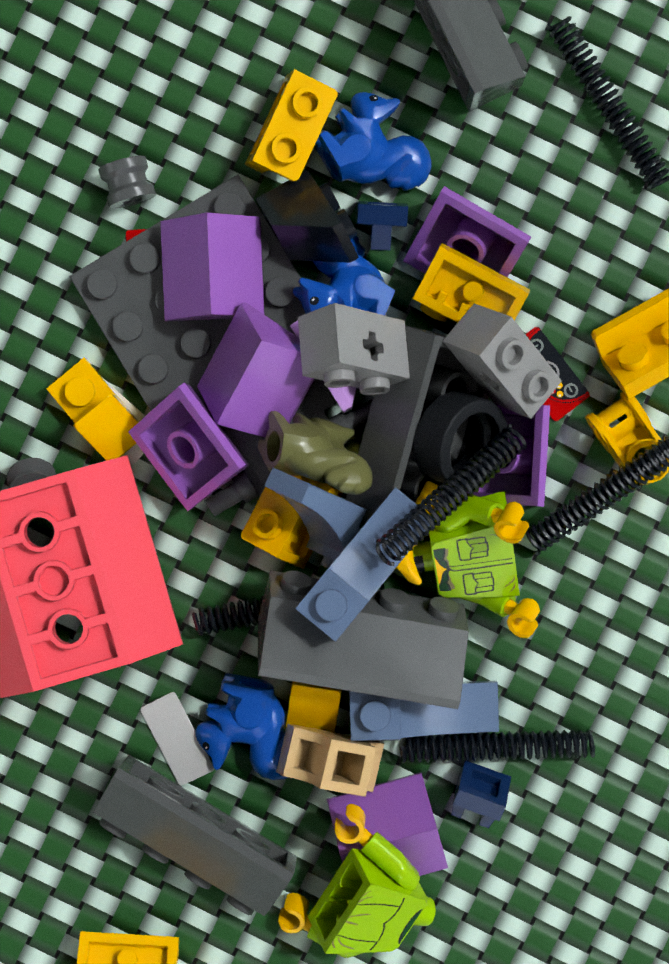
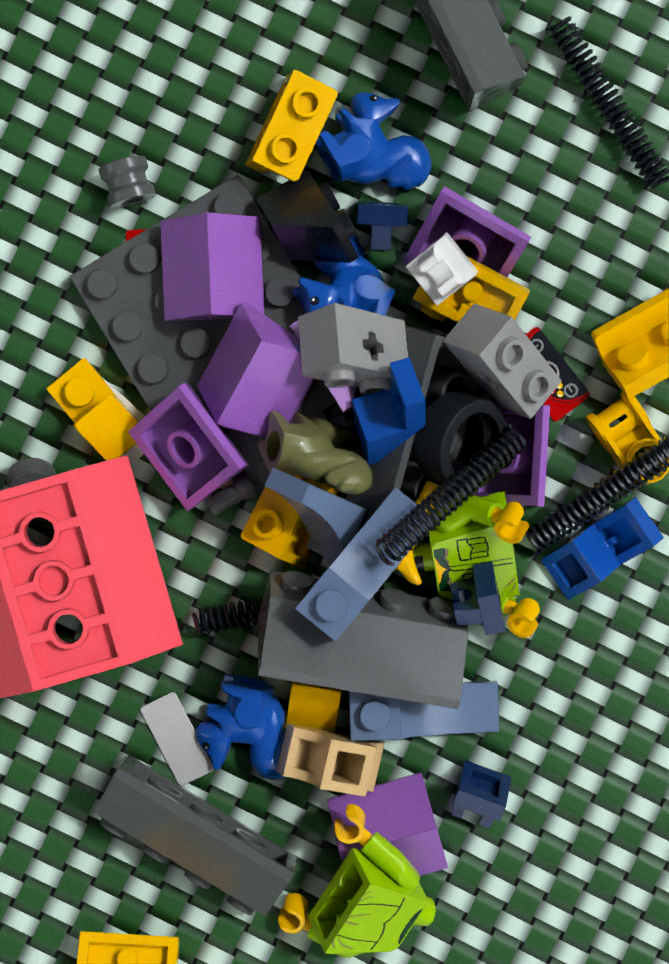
black piece [399,729,595,763] -> none
none -> blue slope [352,357,426,465]
none -> white tile [405,232,478,306]
none -> dark blue tile [451,561,505,635]
none -> blue slope [541,497,664,600]

